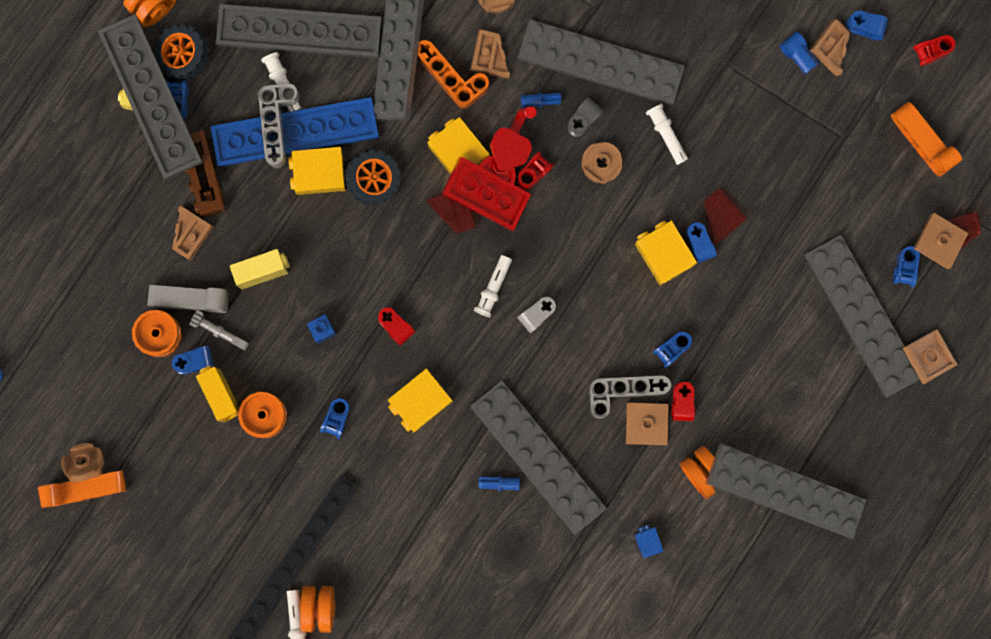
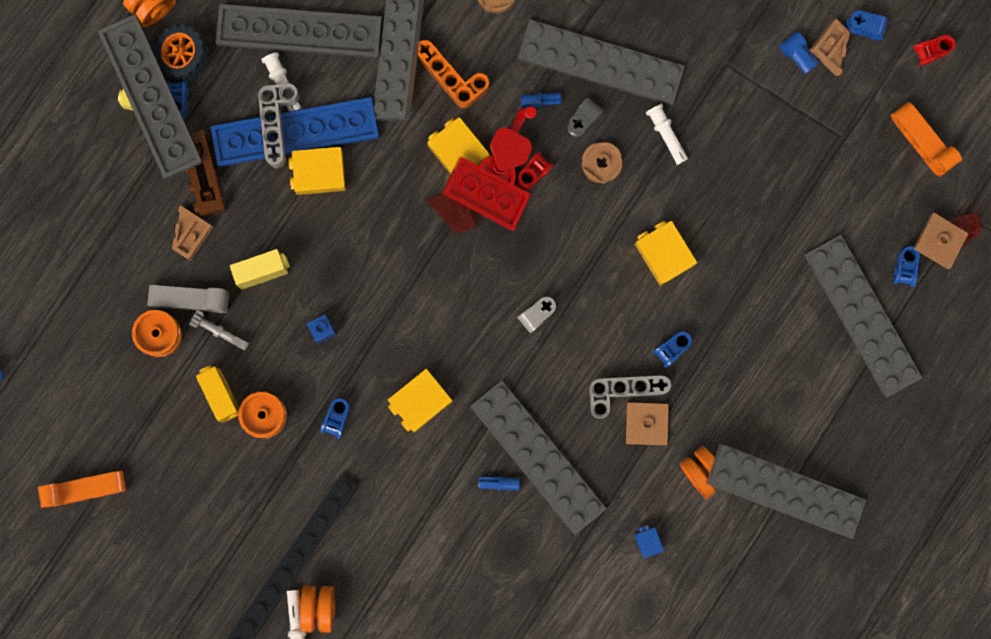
medium nougat plate [61,443,104,482] -> none
blue piece [172,346,214,375] -> none
black wheel [344,150,401,205] -> none
red piece [378,307,415,346] -> none
medium nougat wing [470,30,510,79] -> none
white pin [474,255,512,318] -> none
red piece [672,382,695,421] -> none
blue piece [685,222,717,264] -> none
clear red wing [703,188,746,245] -> none
medium nougat plate [902,329,958,384] -> none

